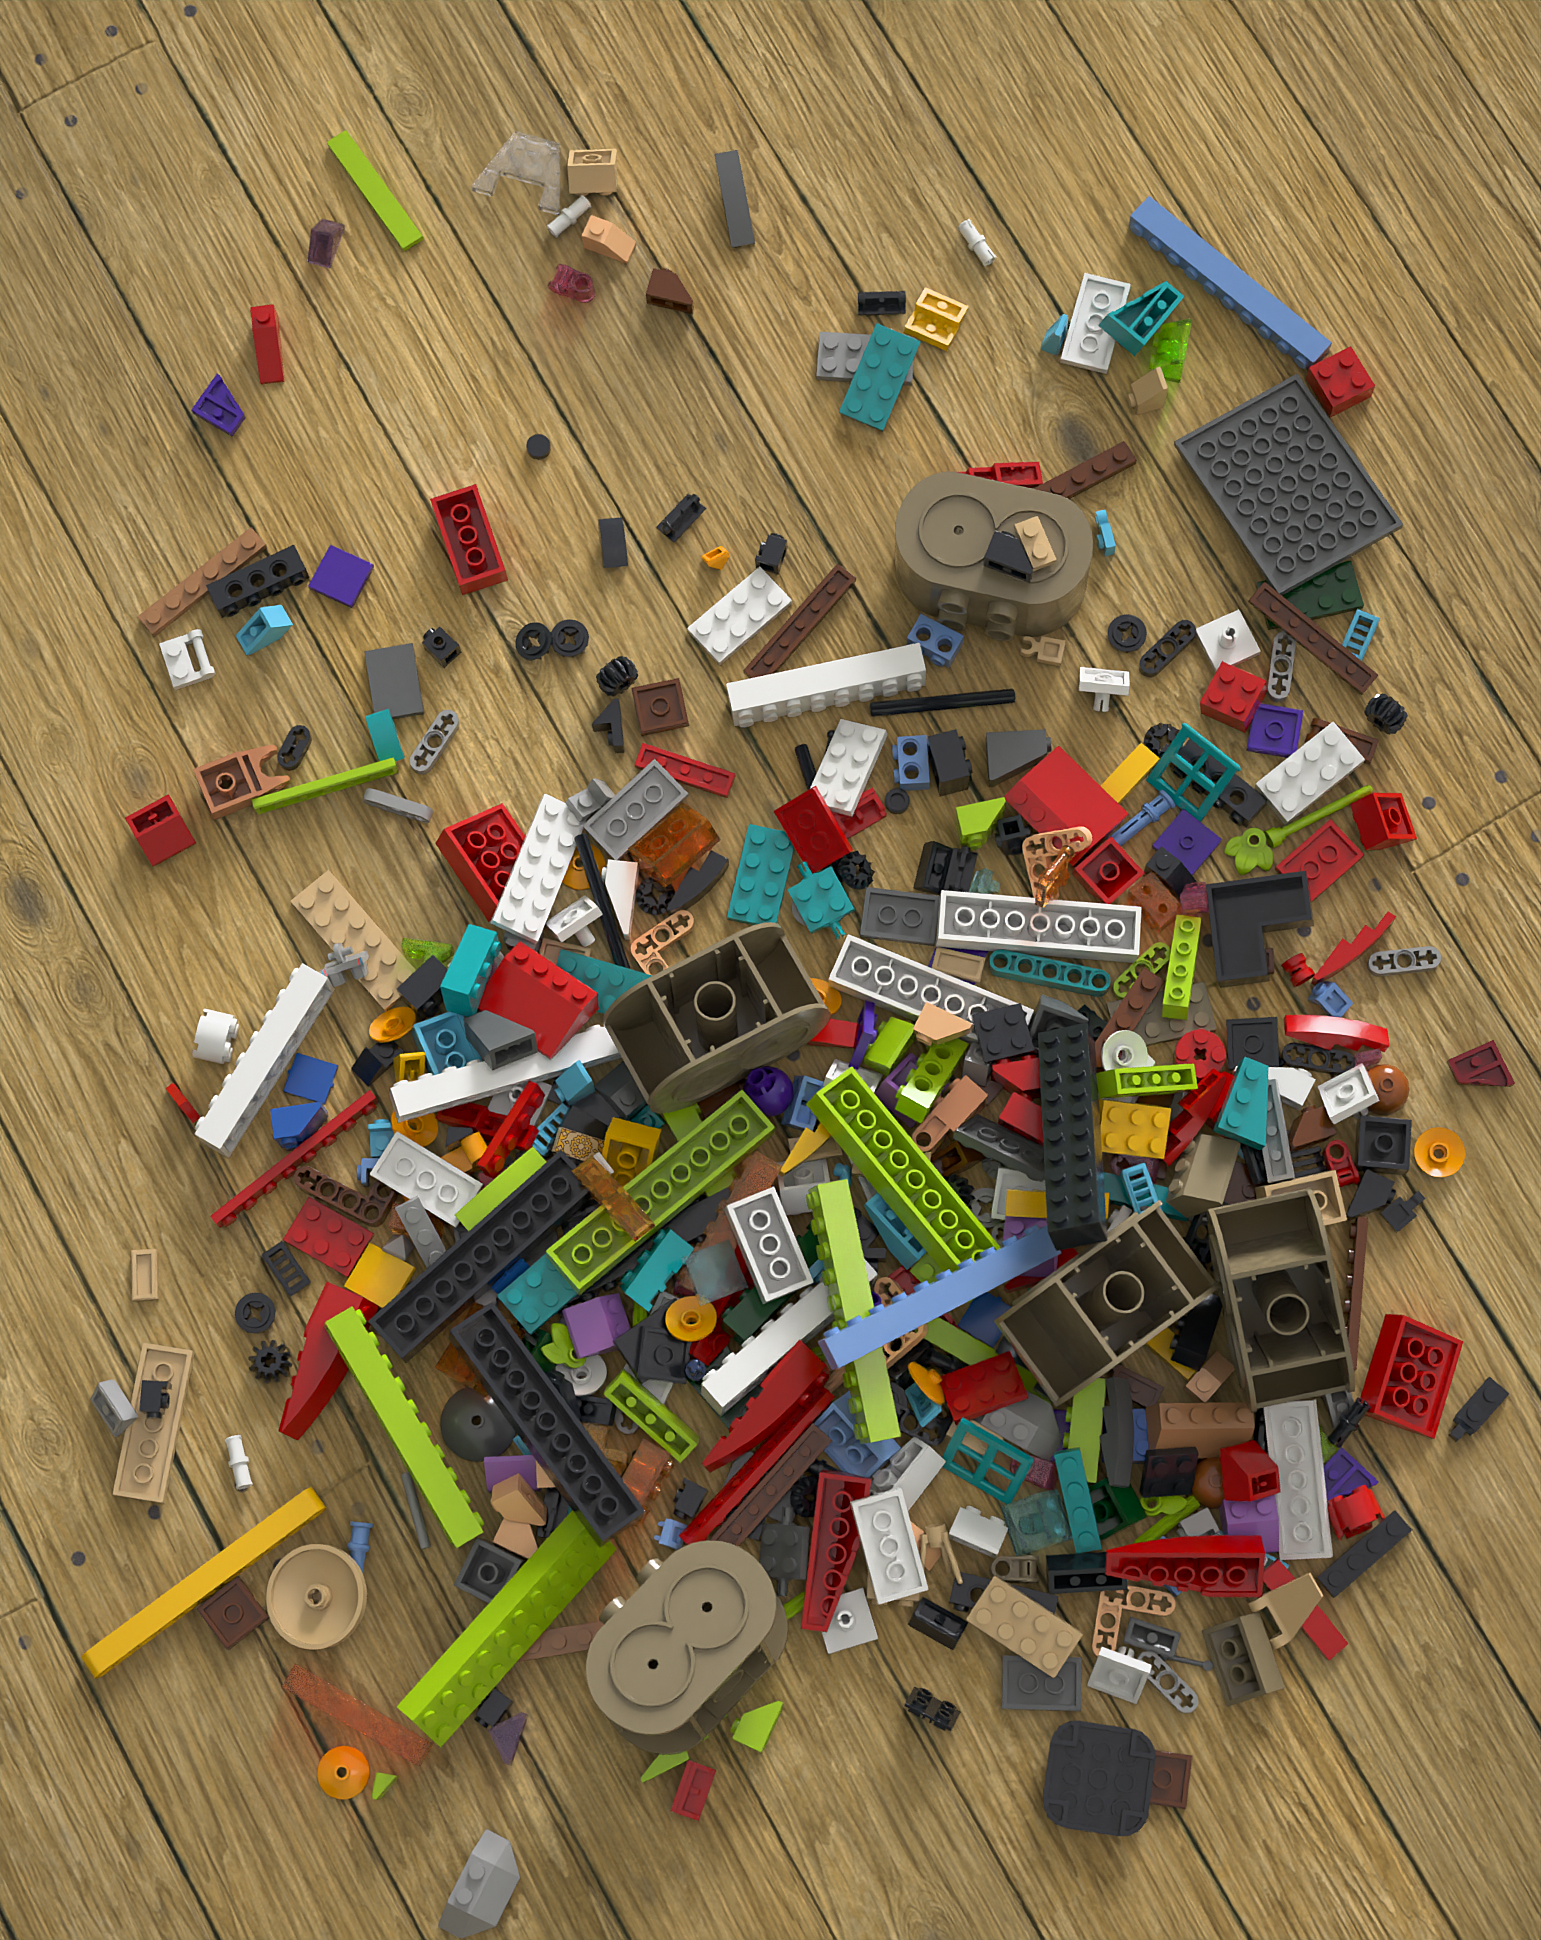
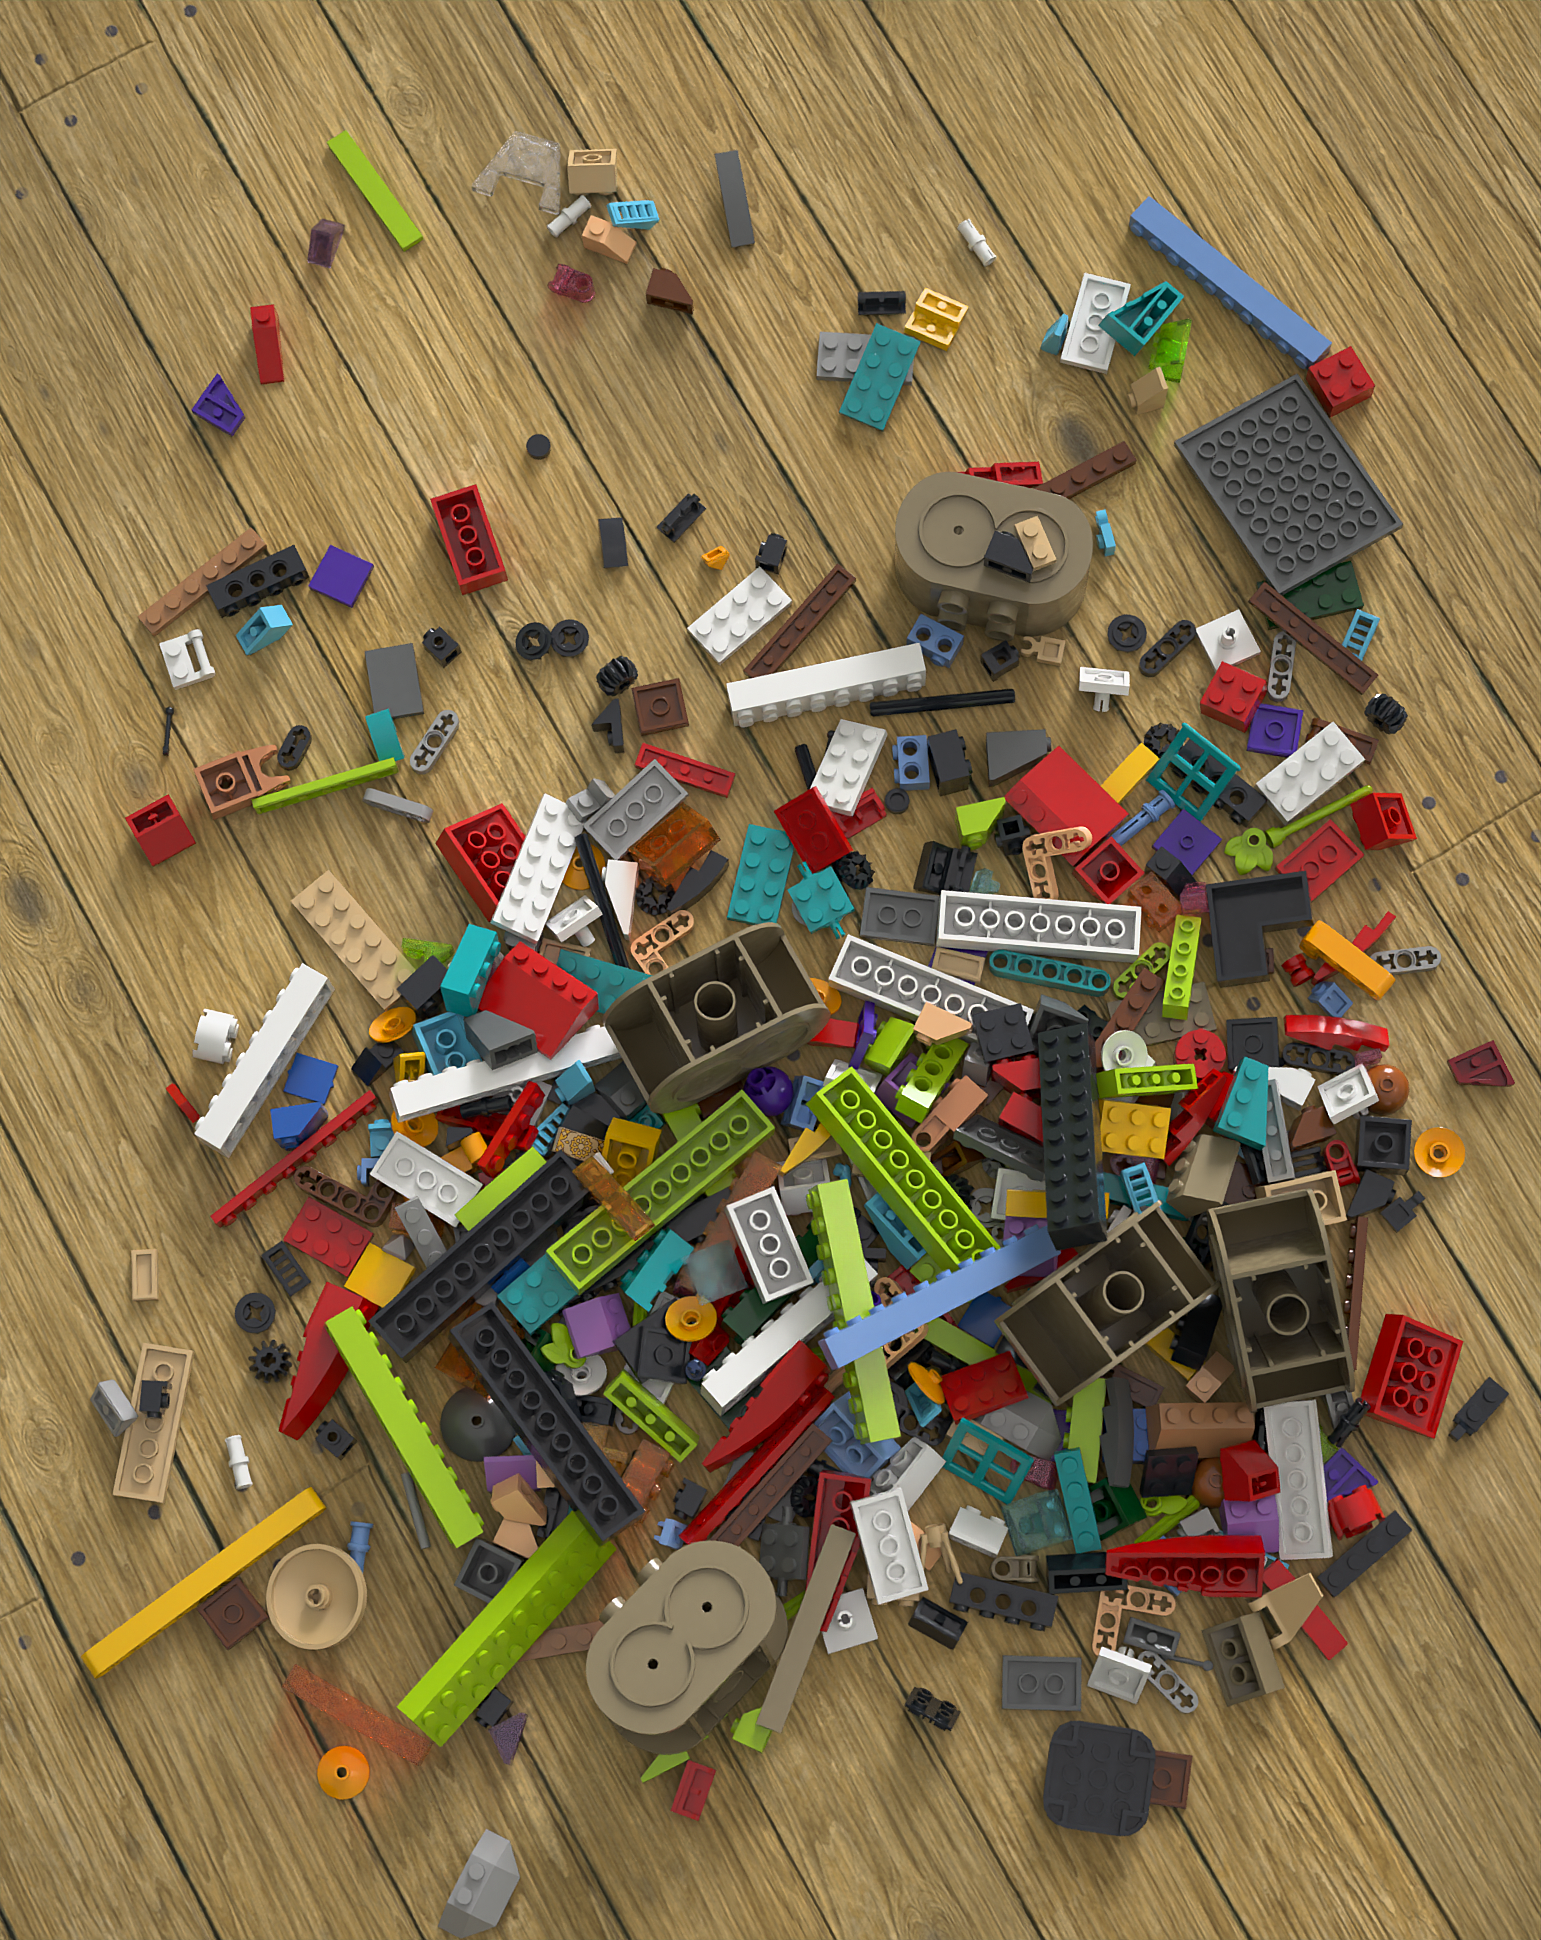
light grey hips [320,943,369,987] -> none
lime slope [372,1772,399,1800] -> none
tan plate [966,1575,1083,1678] -> none
clear orange plate [1035,845,1075,908] -> none
none -> black hinge [163,707,174,756]
none -> black brick [315,1419,358,1460]
none -> black pin [460,1095,513,1119]
none -> medium azure slope [606,200,659,230]
none -> dark tan tile [756,1524,856,1734]
none -> black brick [980,640,1020,682]
none -> light orange beam [1299,920,1396,1000]

